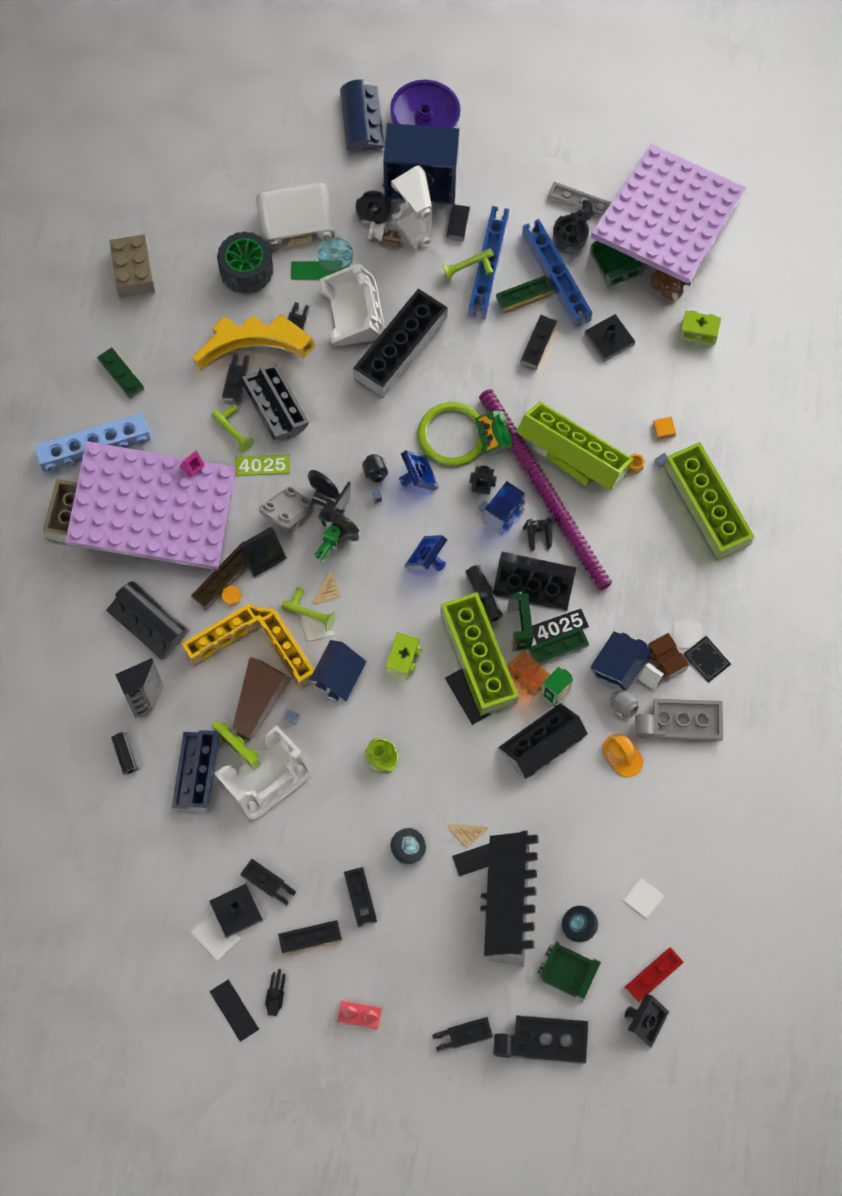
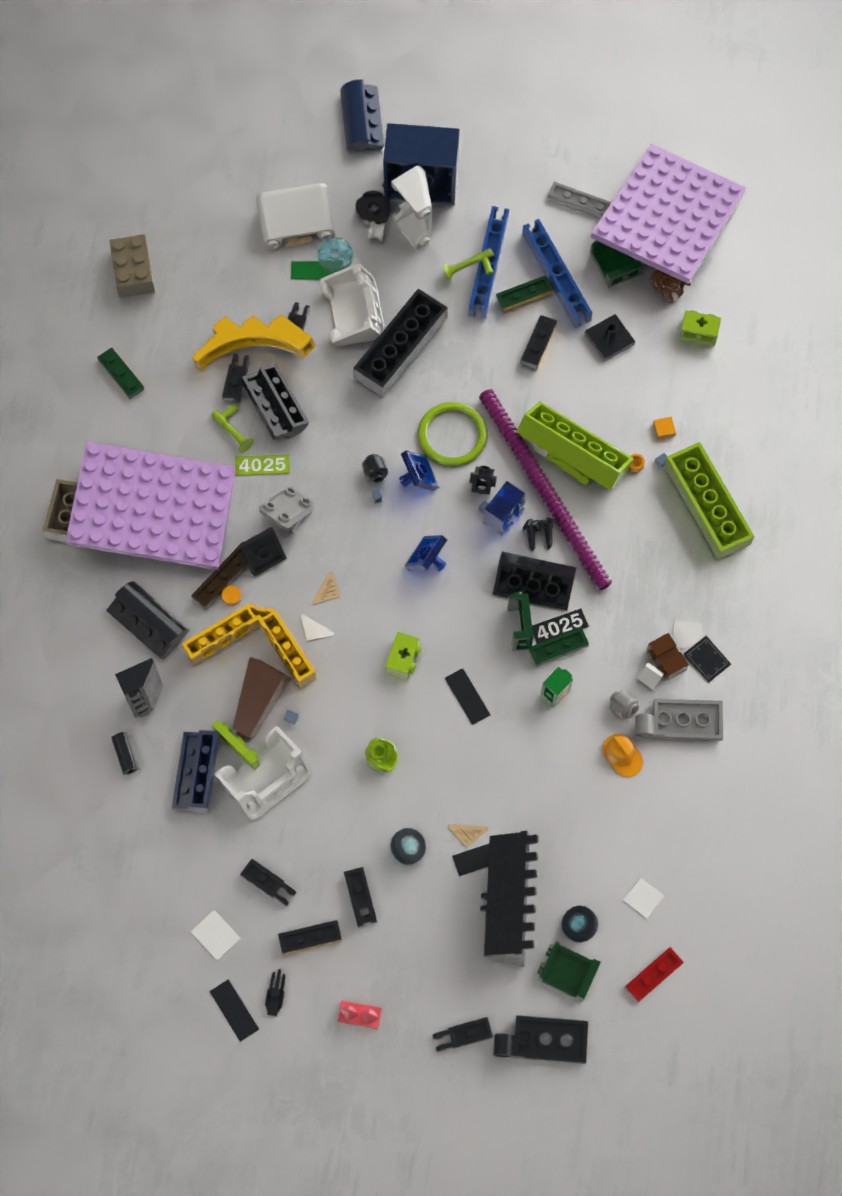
light blue brick [34,413,151,472] -> none
dark pink slope [180,451,205,477] -> none
black tile [209,884,263,939] -> none
black wheel [217,232,273,294] -> none
lime piece [281,587,335,631] -> none
black piece [307,470,360,562] -> none
dark blue brick [309,640,367,702] -> none
reddish brown plate [382,229,402,248] -> none
dark purple dish [390,80,461,128] -> none
lime brick [440,592,519,716] -> none
black tile [446,204,470,241] -> none
black piece [465,565,503,622] -> none
green brick [475,411,513,454] -> none
black slope [498,703,588,779] -> none
clear orange brick [507,649,550,698] -> none
black piece [553,200,593,252] -> none
dark blue brick [590,631,651,691] -> none
black tile [625,993,669,1048] -> none

